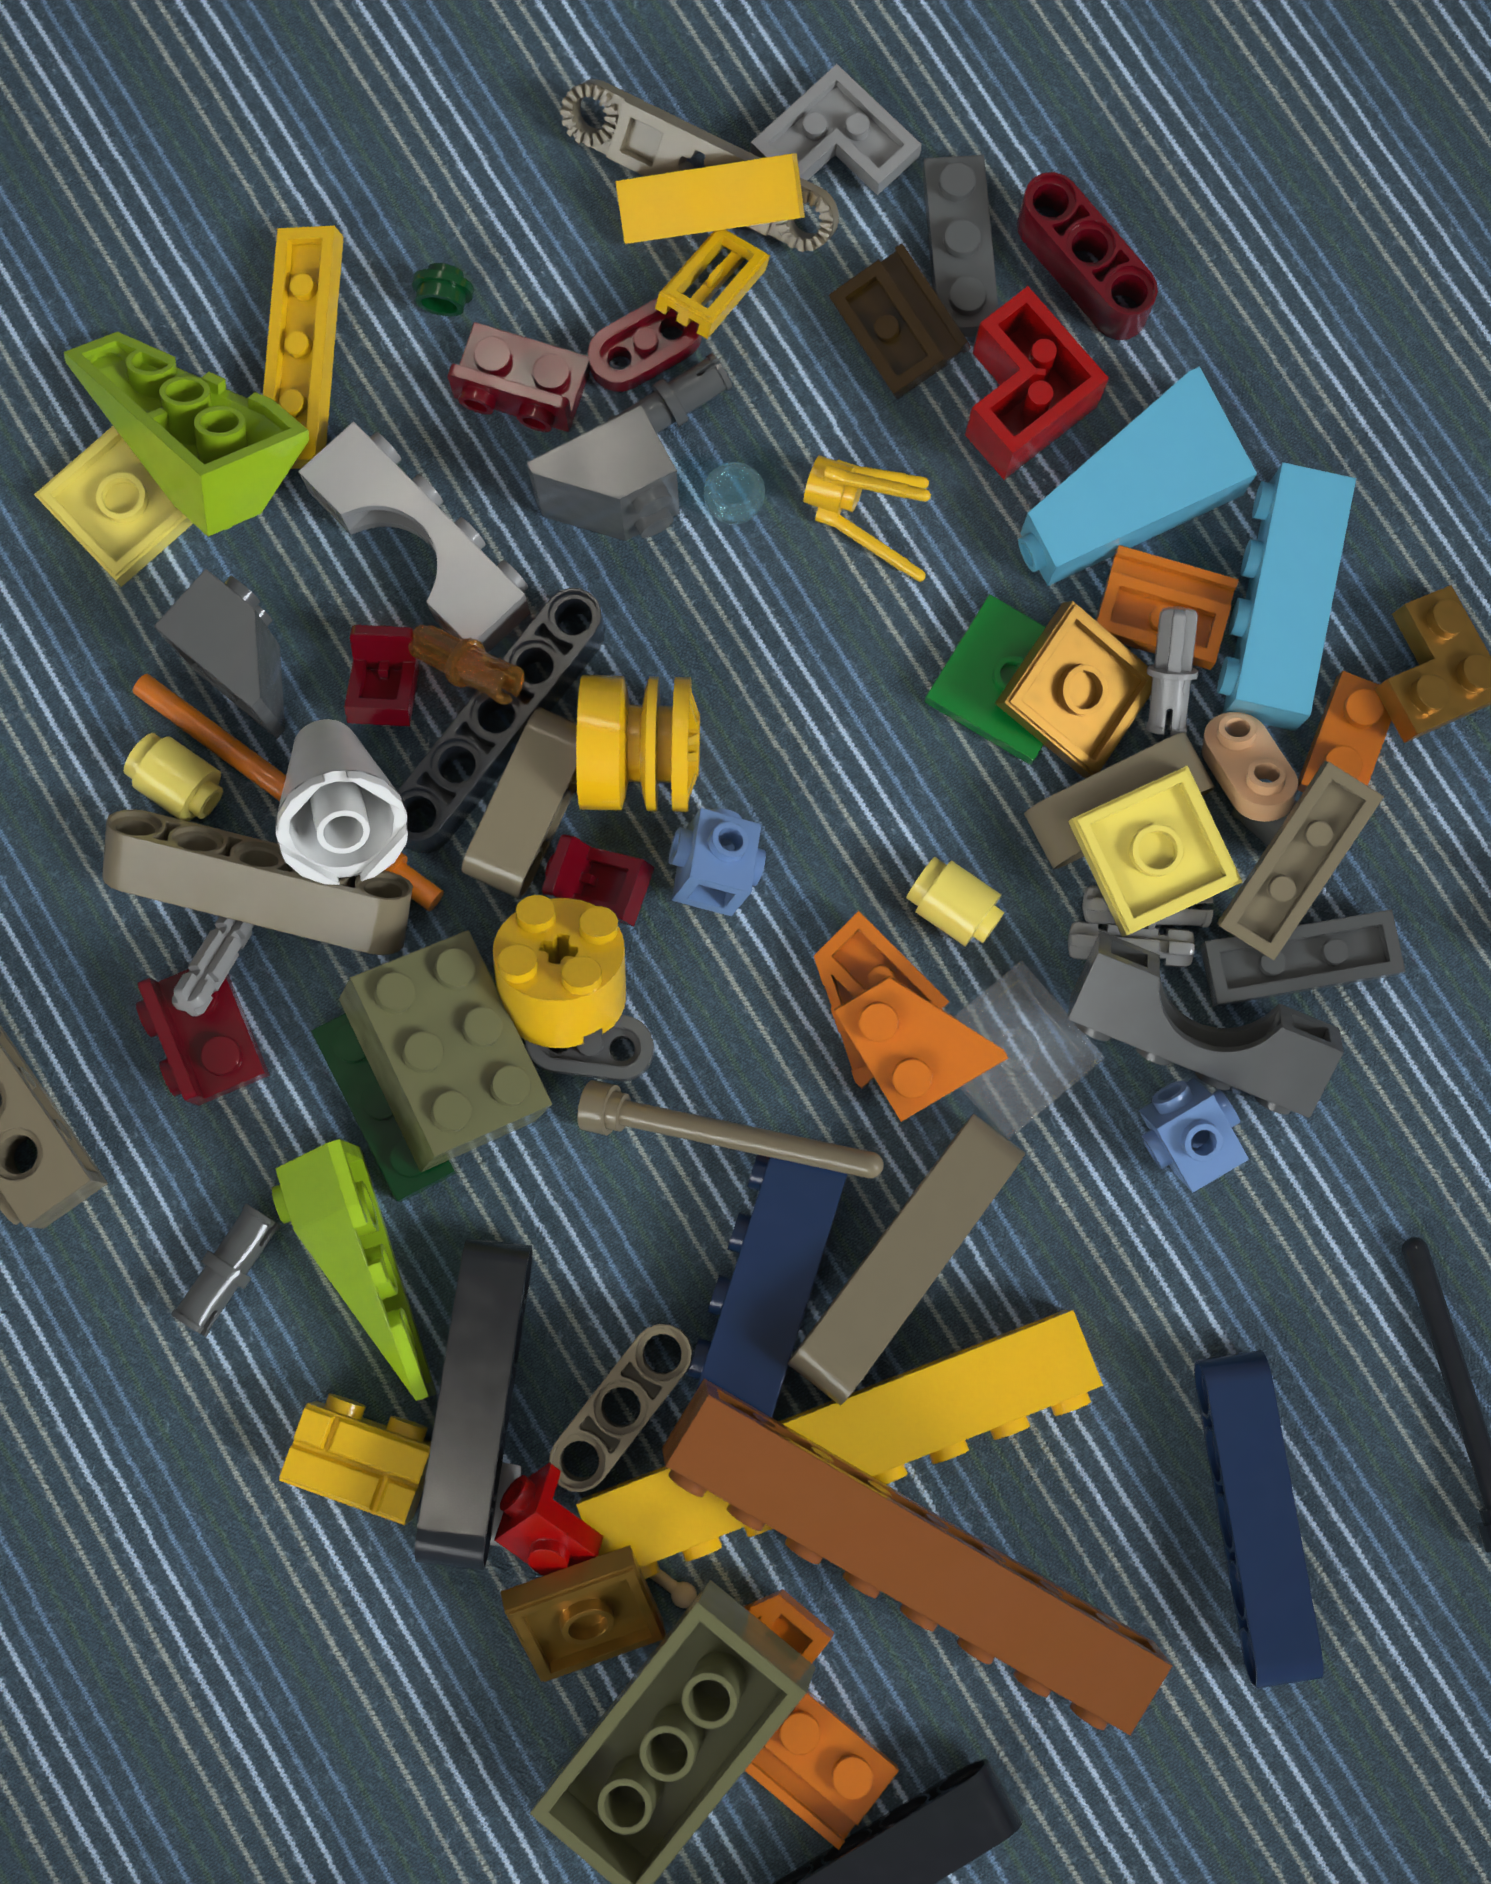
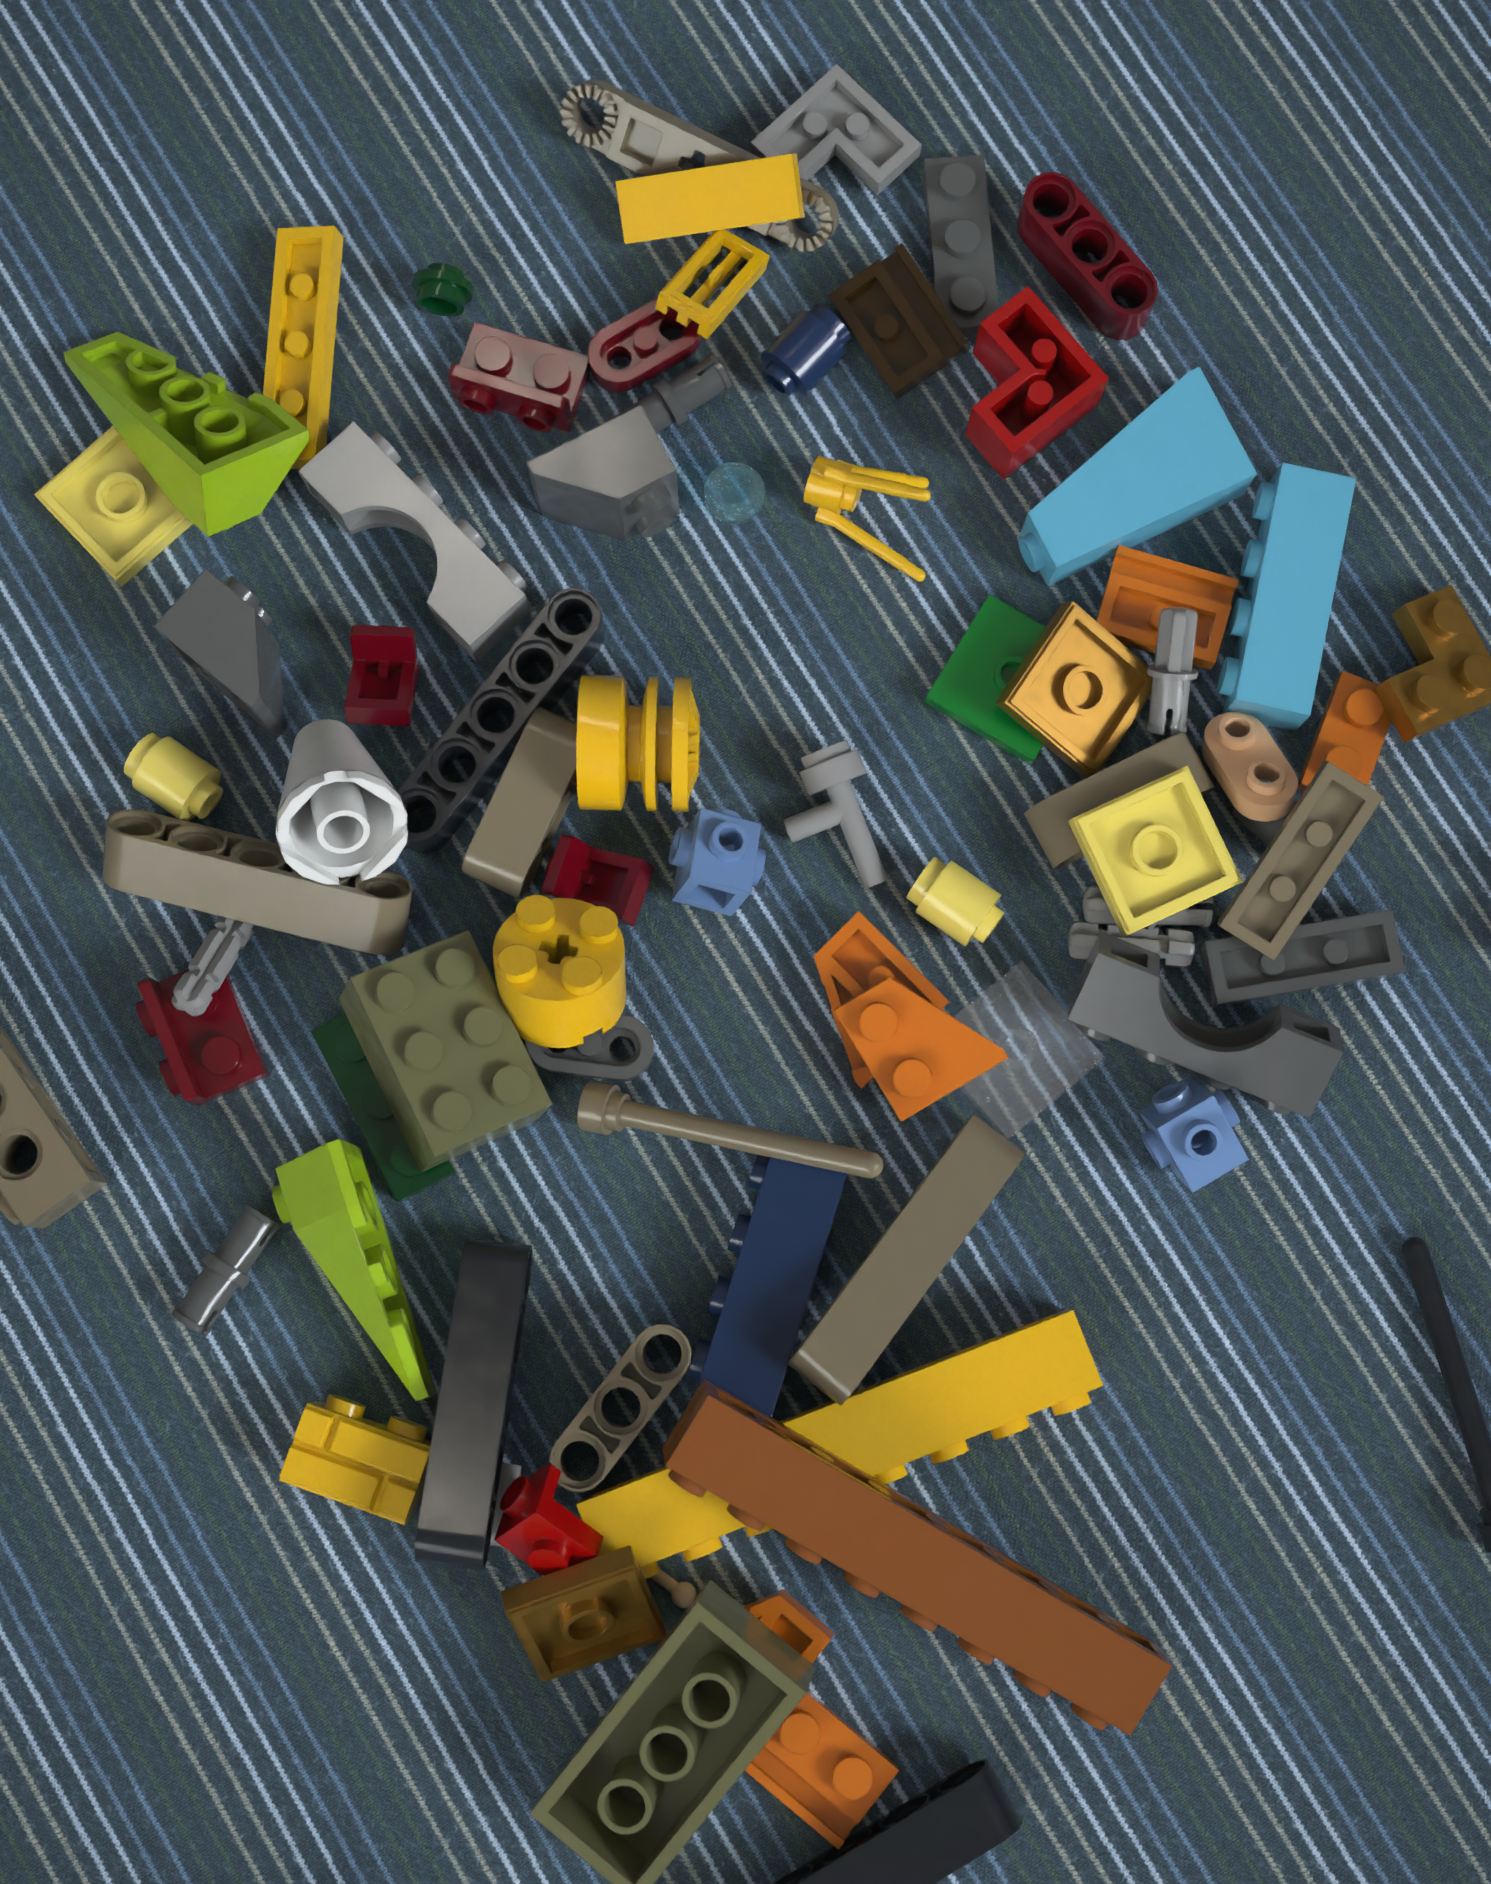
orange bar [133,674,444,911] -> none
clear orange axle [408,625,524,705] -> none
dark blue beam [1194,1350,1324,1689] -> none
none -> dark blue brick [761,304,850,398]
none -> light grey piece [784,740,888,889]

